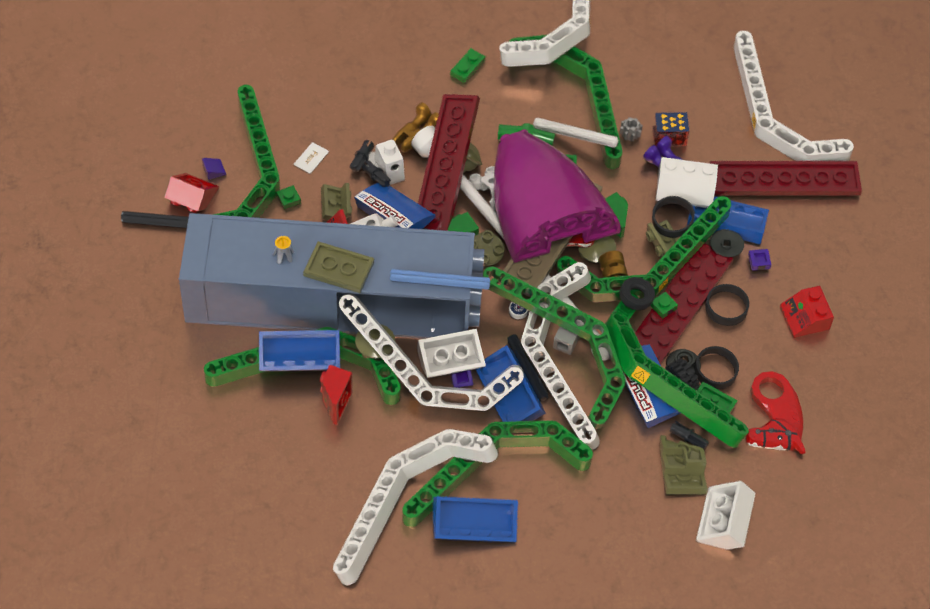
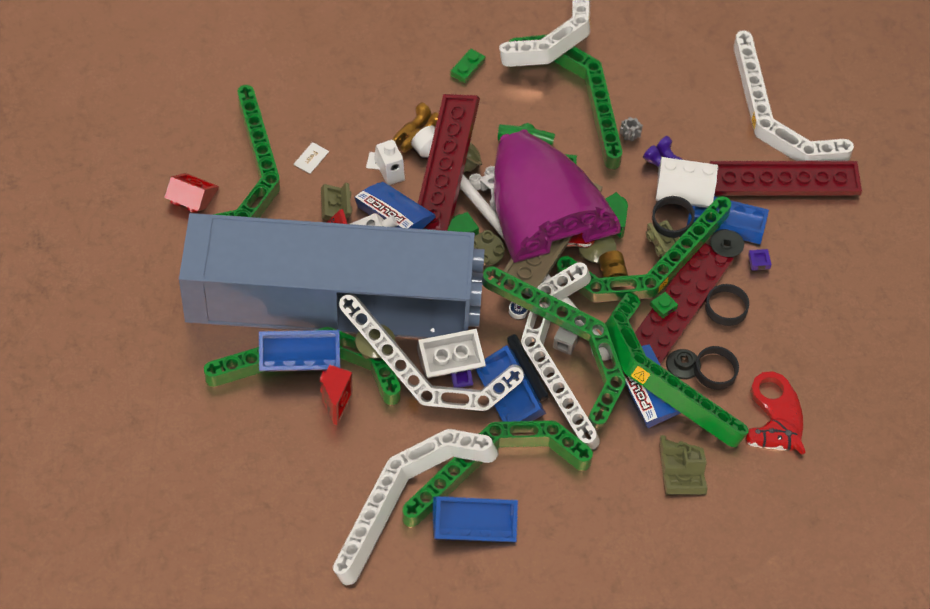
black axle [121,211,189,228] -> none
dark purple slope [202,158,226,180] -> none
piece [273,236,294,264] -> none
green plate [276,185,301,210] -> none
olive tile [303,241,374,293] -> none
black axle [350,140,375,172] -> none
black axle [362,161,391,187] -> none
medium blue axle [390,269,490,289] -> none
white axle [533,118,619,148] -> none
black tyre [620,277,655,310] -> none
piece [653,112,689,146] -> none
black tyre [665,358,699,390] -> none
black axle [670,421,709,450] -> none
white slope [696,481,756,550] -> none
green plate [697,382,738,414] -> none
red slope [780,286,834,338] -> none

